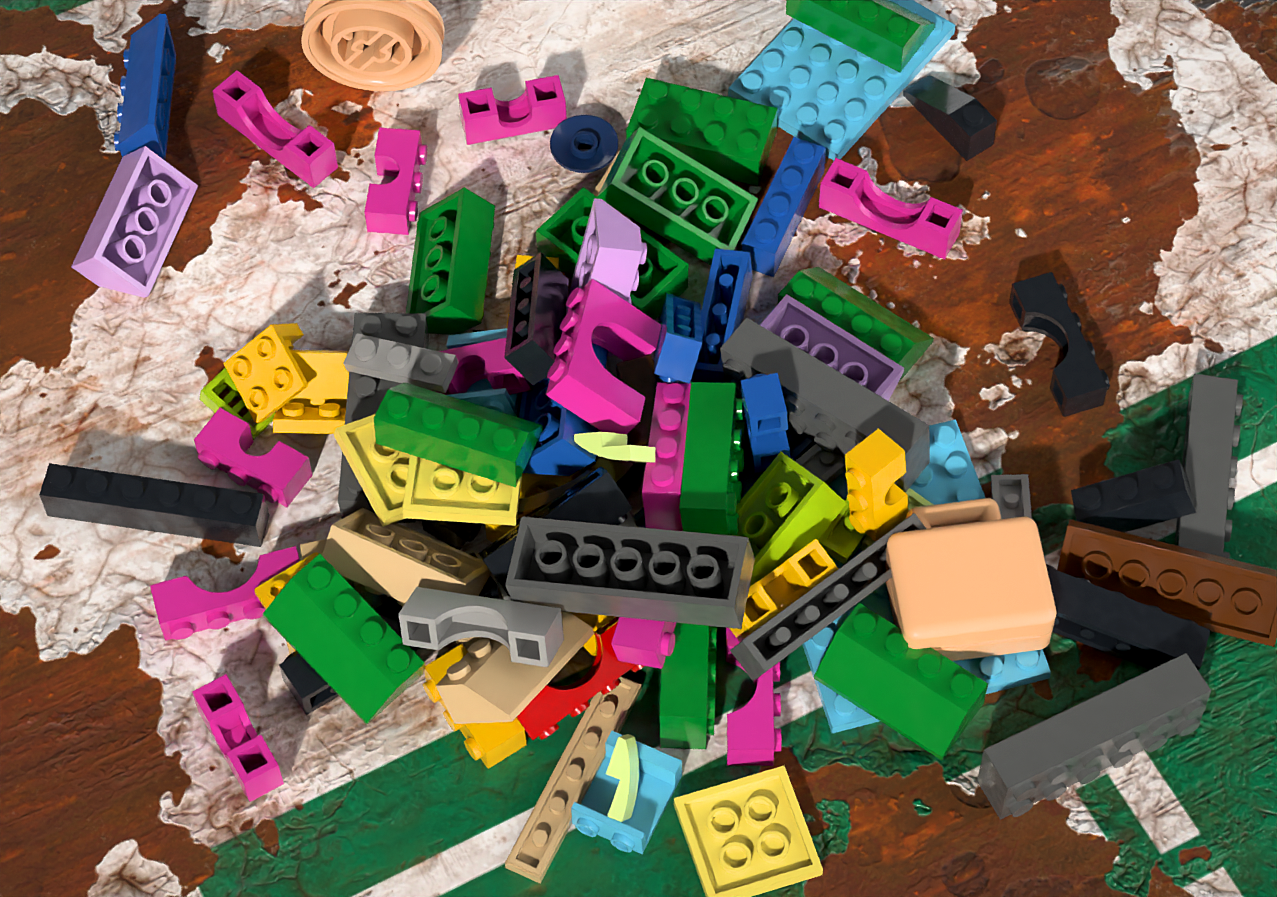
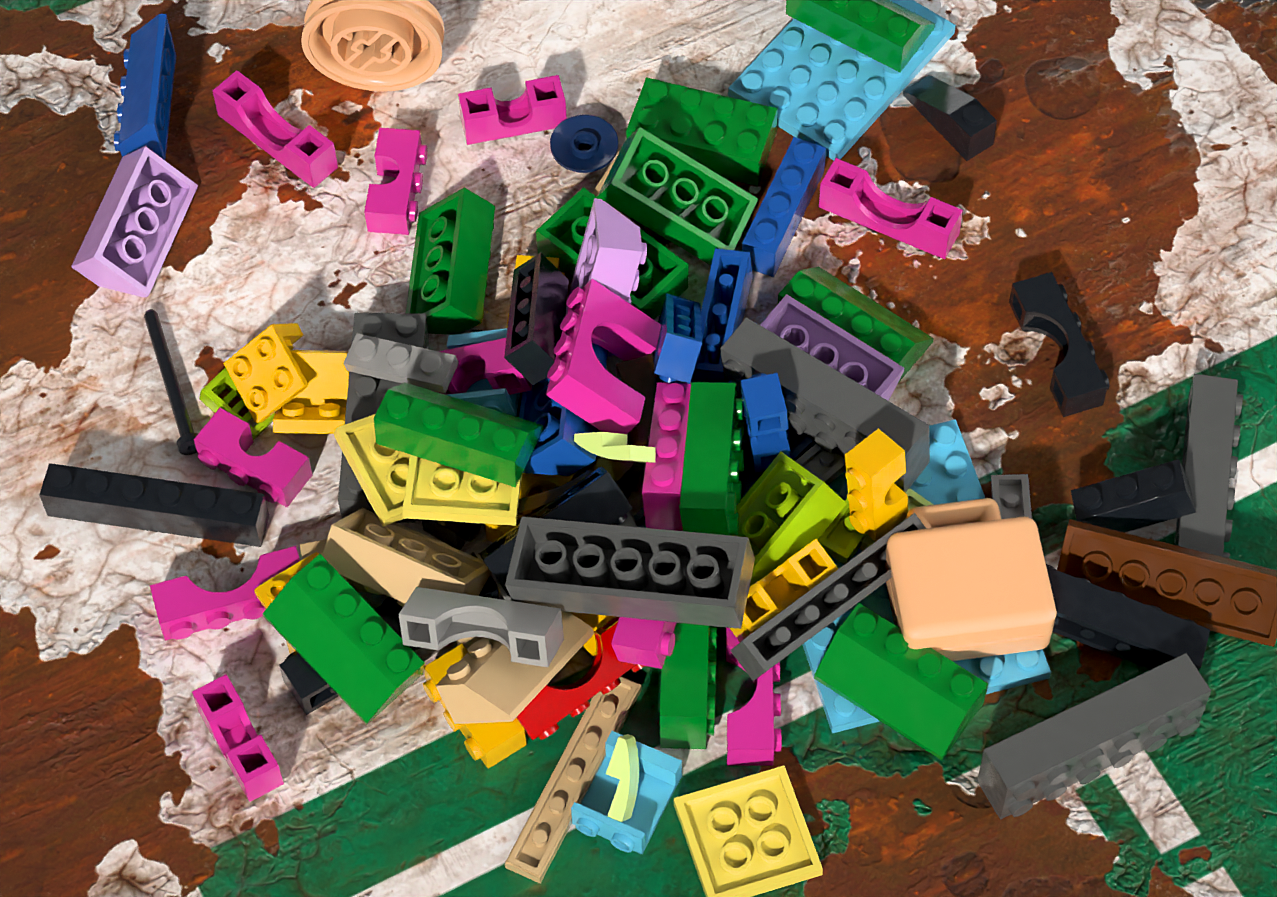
none -> black bar [144,309,198,455]

